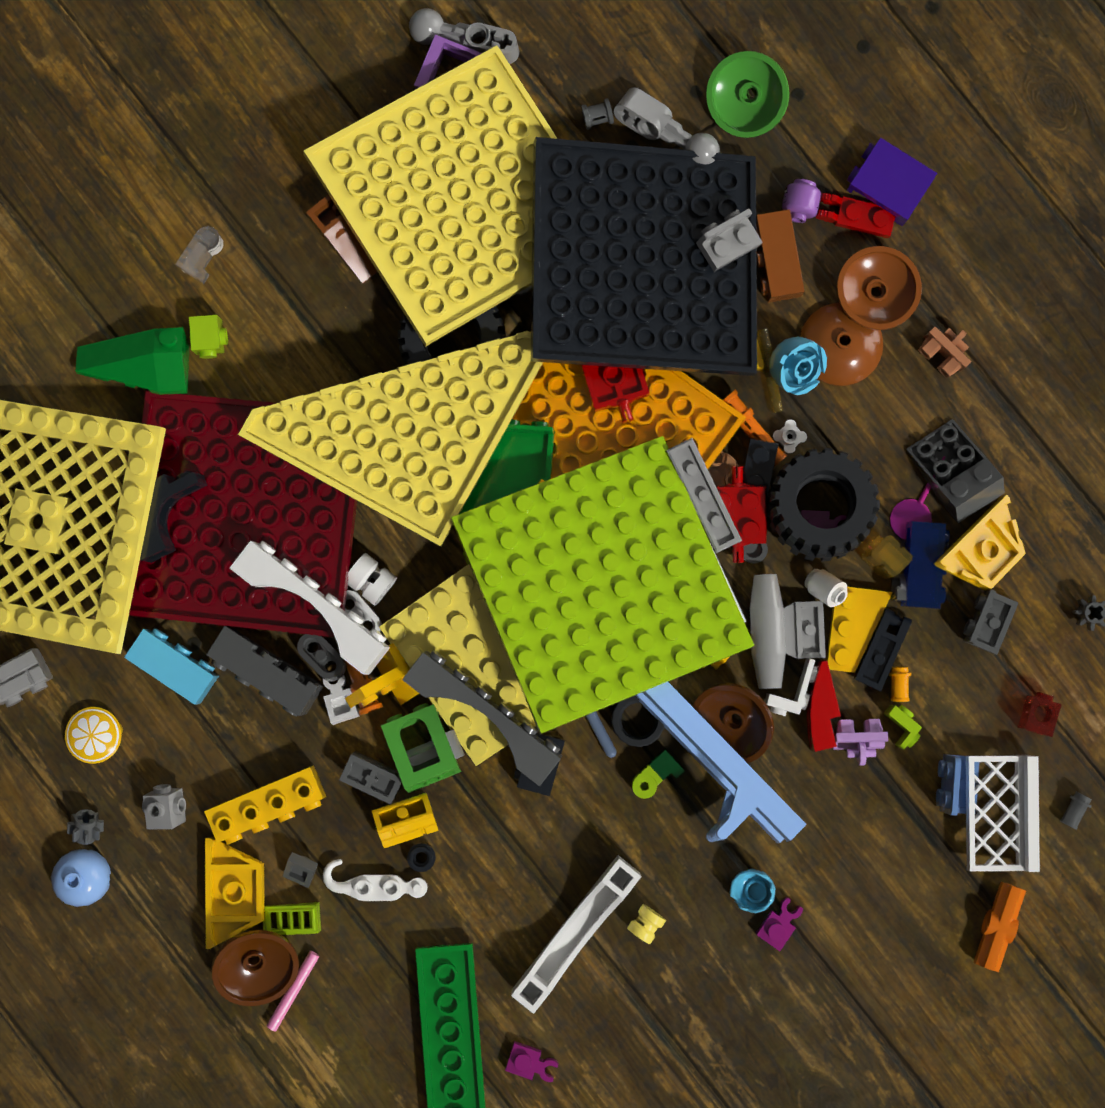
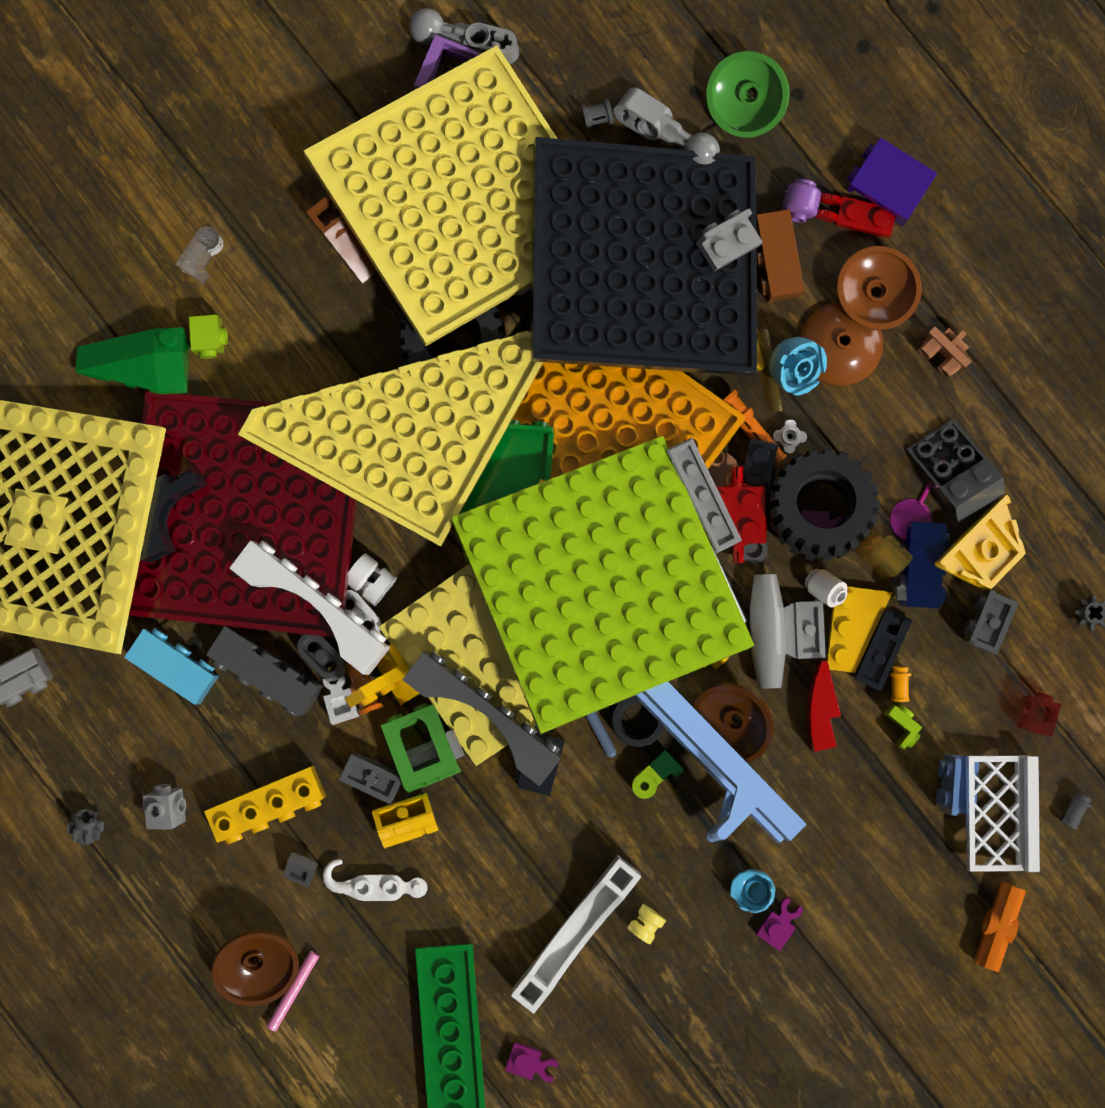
light blue cylinder [51,849,111,907] -> none
dish [65,707,123,764] -> none
yellow wing [205,837,265,949] -> none
lime slope [263,902,321,935] -> none
black plate [407,843,436,872] -> none
red plate [582,365,650,423] -> none
white bracket [764,658,818,716] -> none
lavender hips [833,719,888,766] -> none

